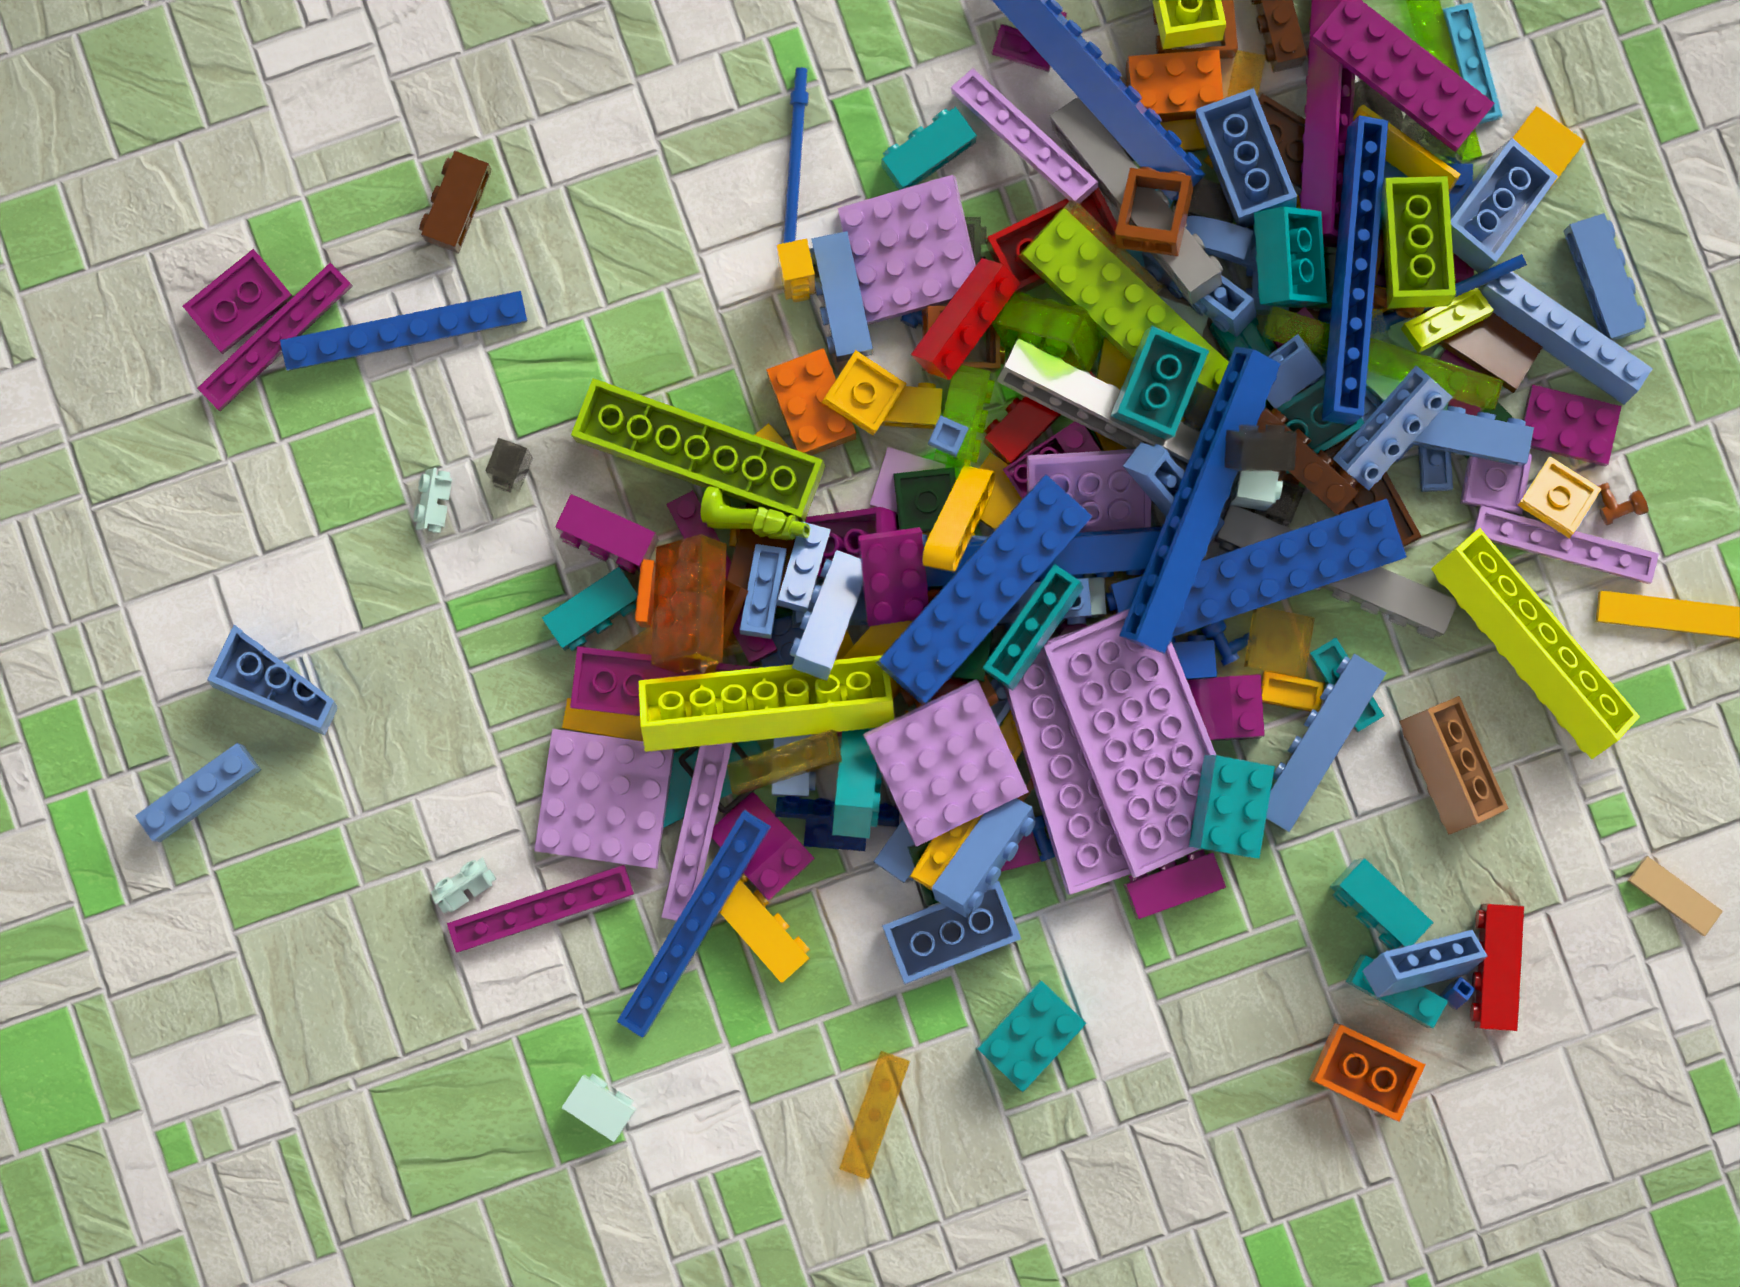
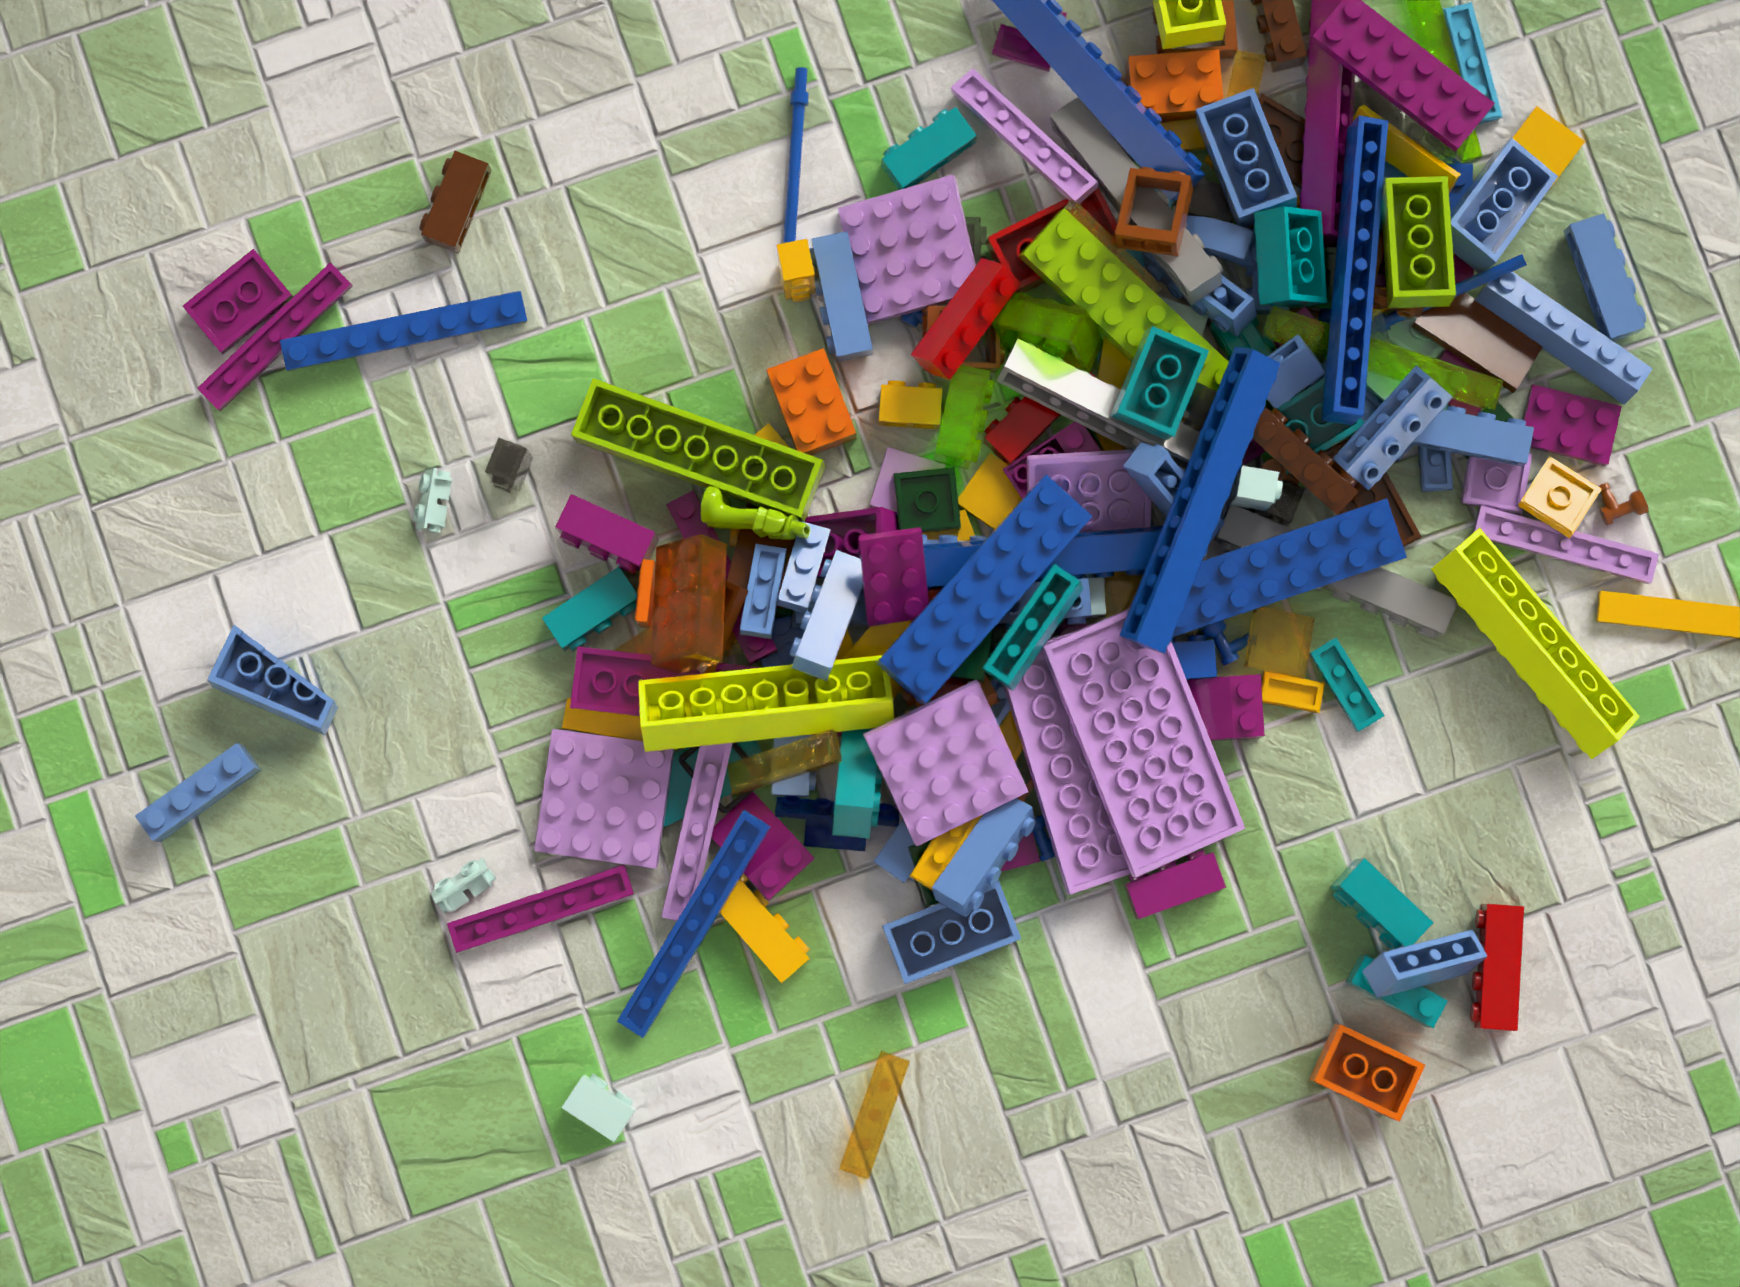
yellow tile [822,350,907,436] -> none
yellow beam [922,466,995,572] -> none
medium blue tile [928,415,969,457] -> none
teal brick [976,980,1087,1092] -> none
blue brick [1105,576,1143,614] -> none
teal brick [1189,755,1275,859] -> none
clear smoke brick [1224,424,1297,471] -> none
medium blue brick [1266,654,1386,832] -> none
medium nougat slope [1399,696,1509,835] -> none
neon yellow plate [1401,288,1494,353] -> none
blue piece [1439,976,1475,1009] -> none
tan tile [1628,856,1723,936] -> none

